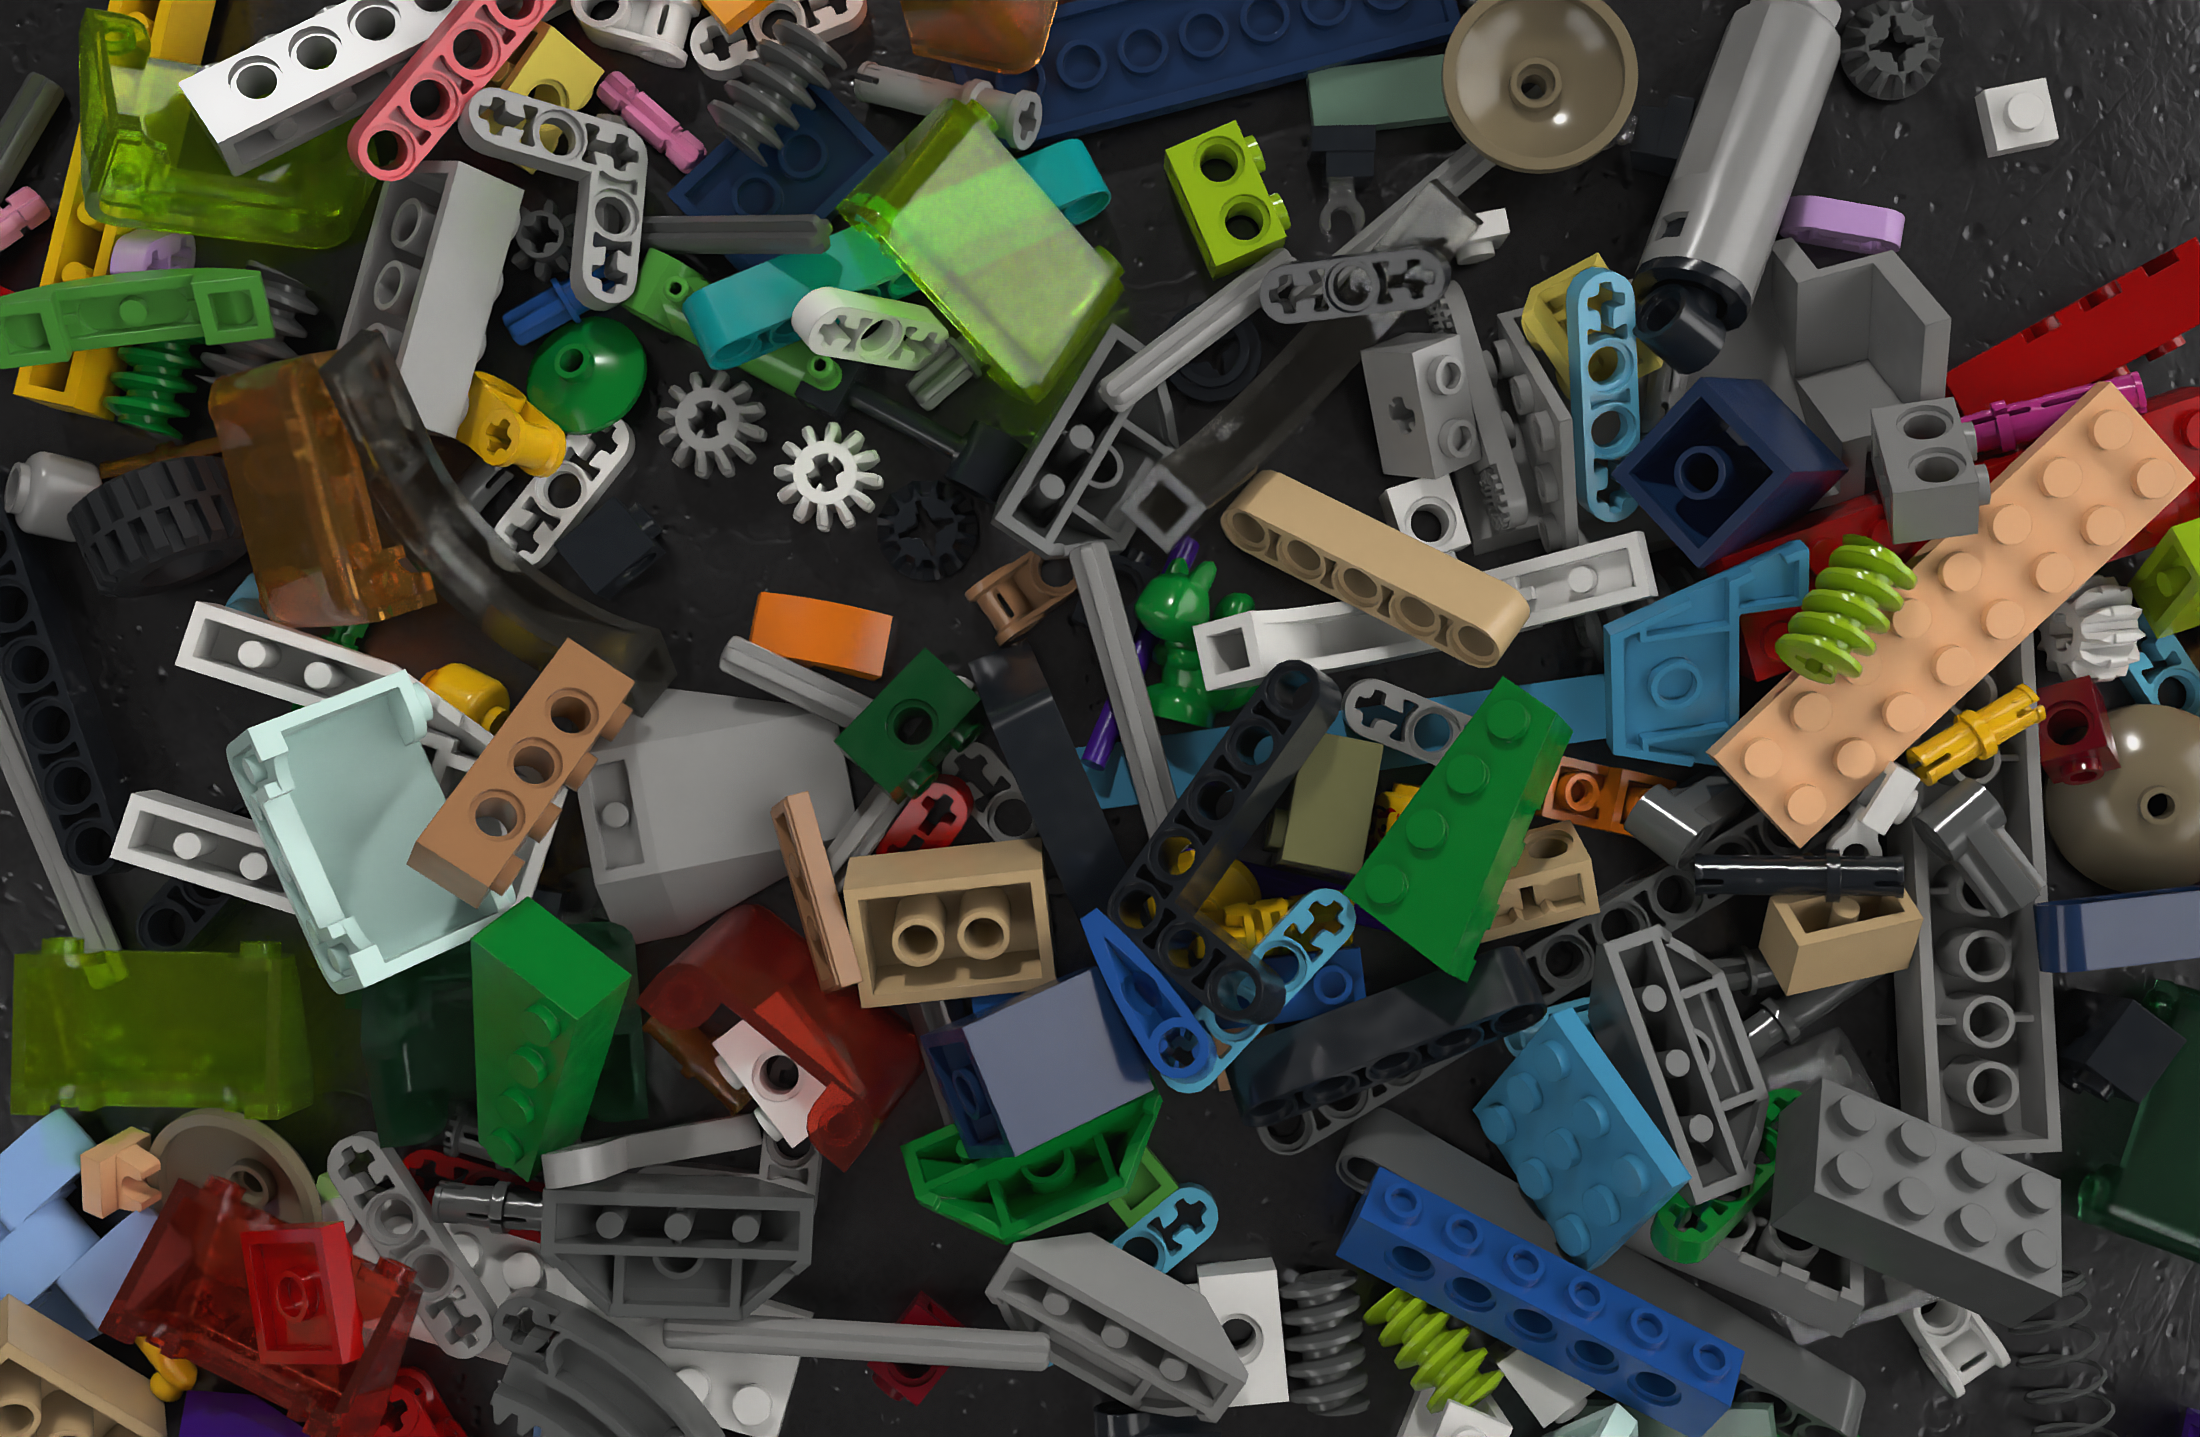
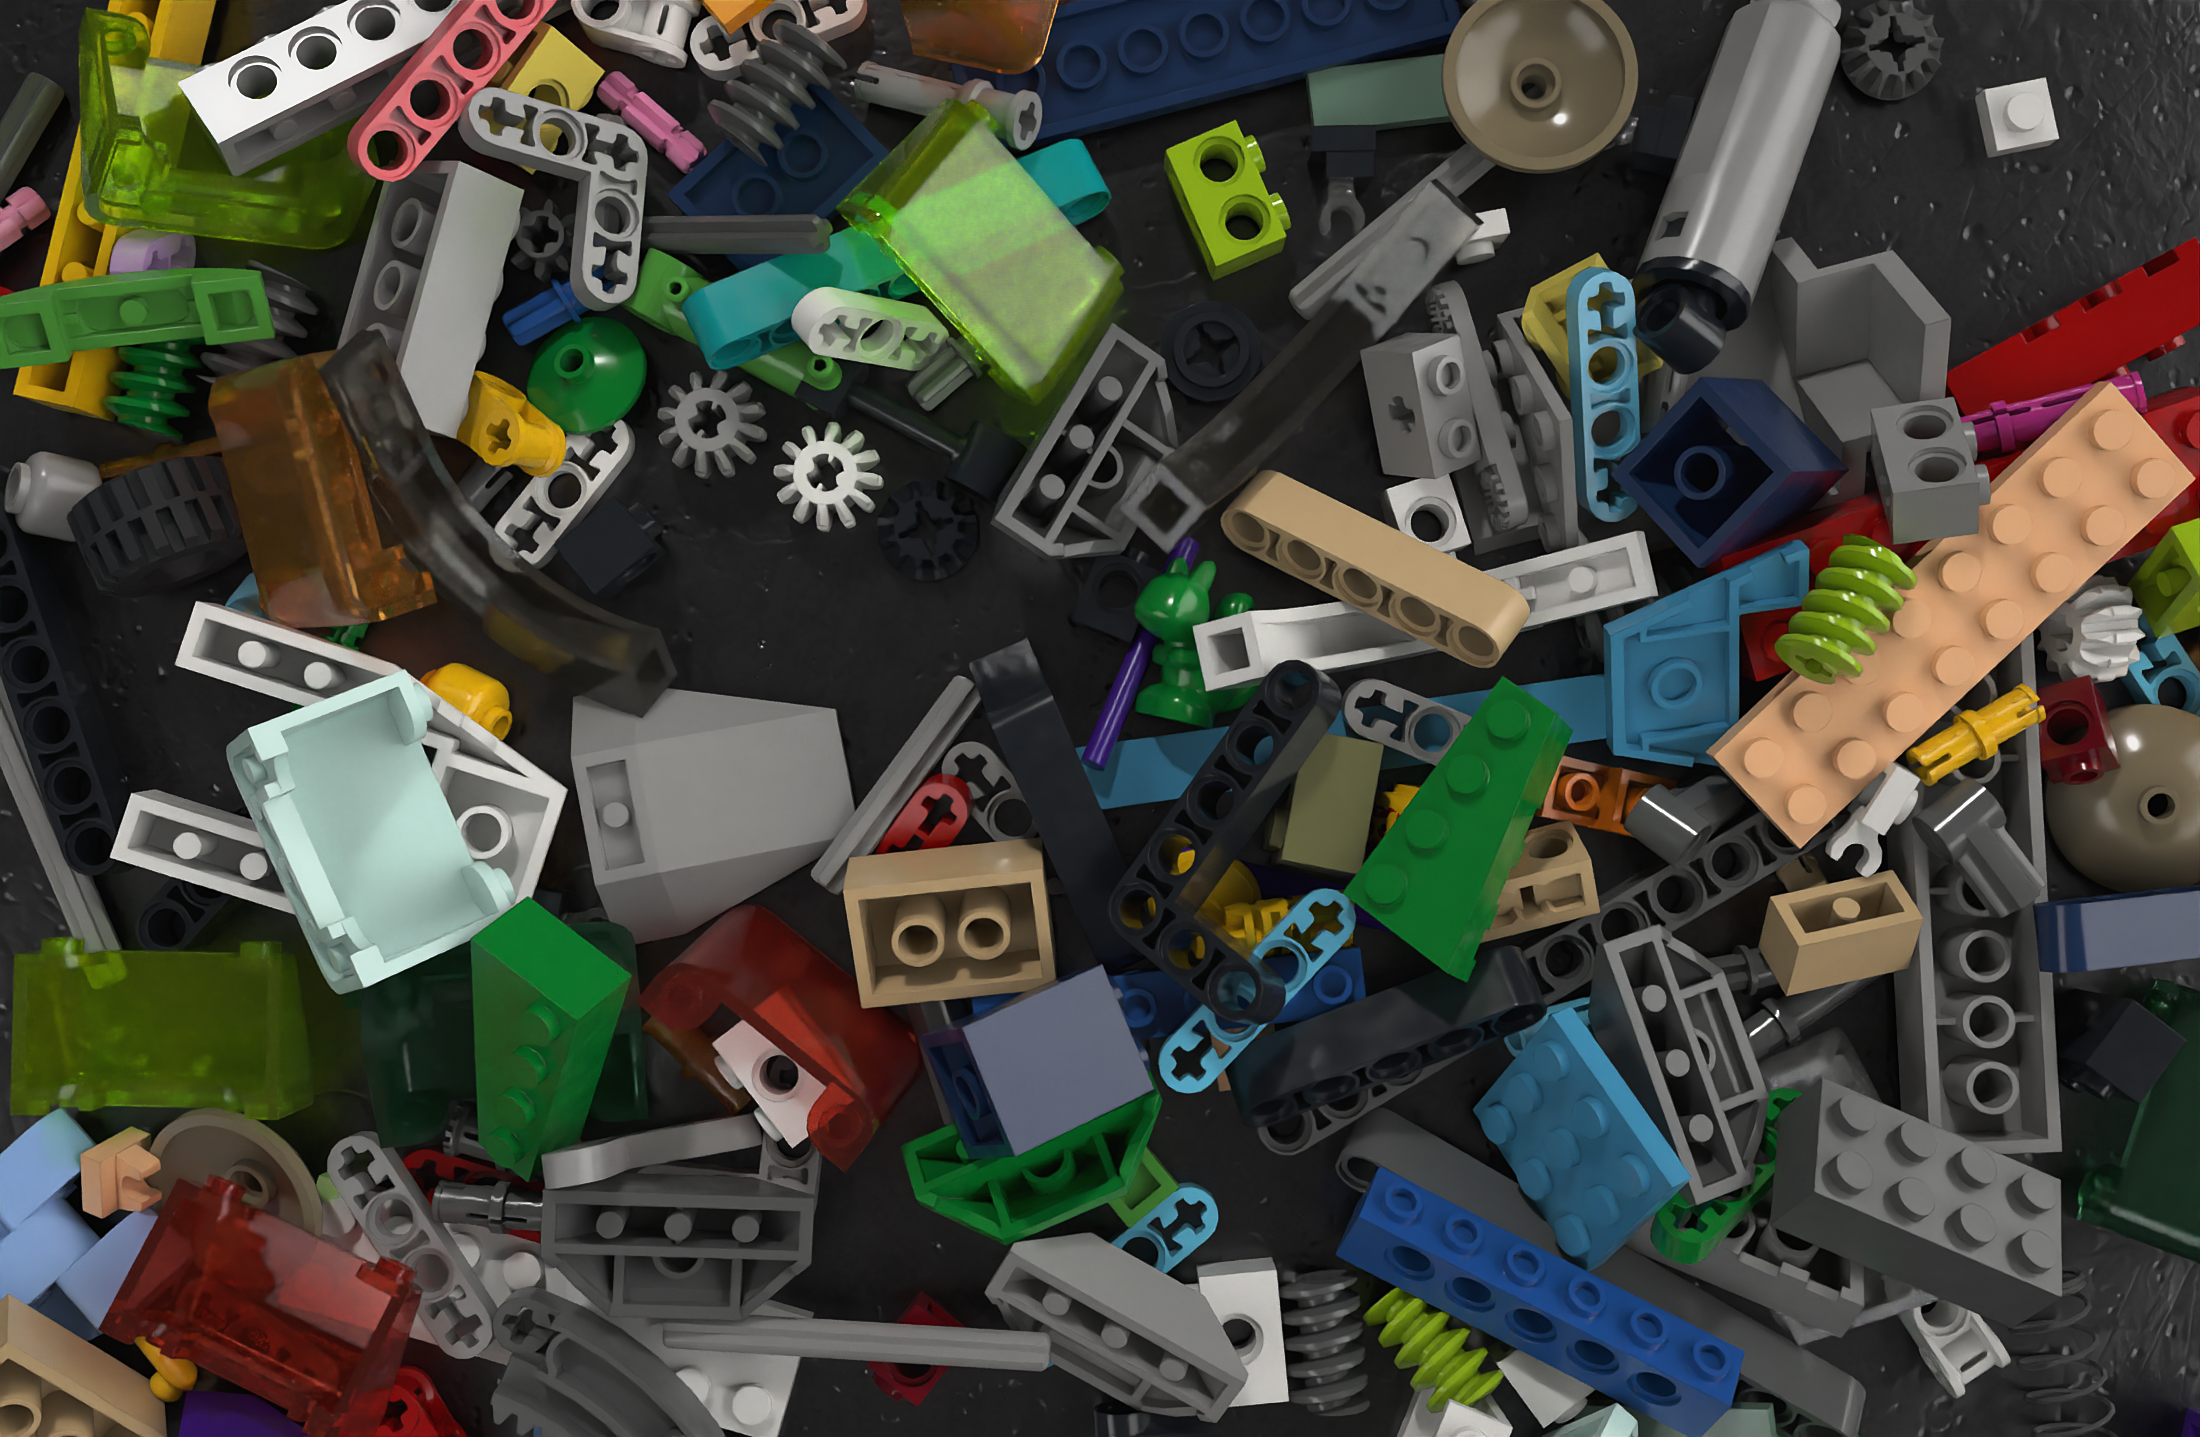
red plate [239,1221,366,1364] -> none
medium nougat brick [406,638,635,909] -> none
light grey axle [719,636,874,729] -> none
orange slope [749,592,893,681] -> none
medium nougat tile [770,791,863,994] -> none
dark green brick [834,647,986,805] -> none
medium nougat piece [964,551,1079,648] -> none
light grey axle [1069,542,1189,852] -> none
blue piece [1080,908,1217,1084] -> none
light grey axle [1098,248,1297,412] -> none
black beam [1259,245,1451,324] -> none
black pin [1695,849,1904,902] -> none
lavender beam [1779,196,1905,254] -> none

